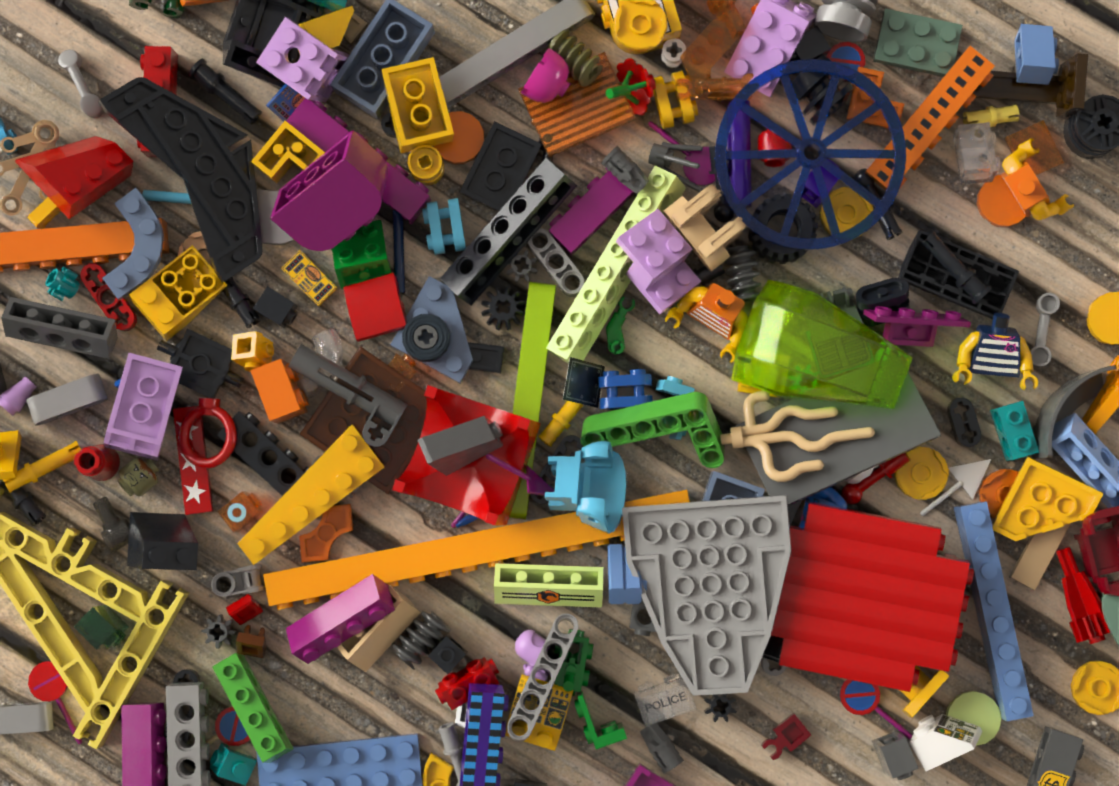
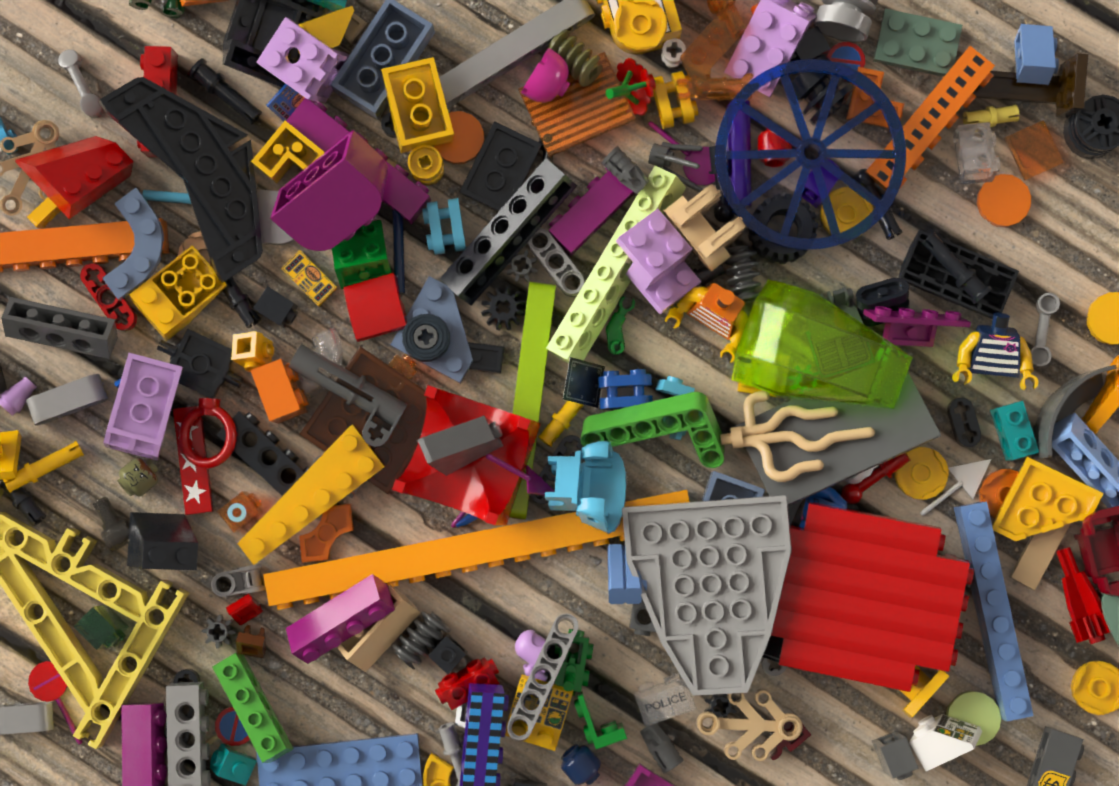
teal gear [45,266,80,301] -> none
red plant [74,444,120,481] -> none
yellowish green brick [494,563,604,607] -> none
piece [840,679,913,740] -> none
torso [1000,138,1074,220] -> none
none -> dark blue head [561,744,601,785]
none -> tan plant [697,689,803,761]

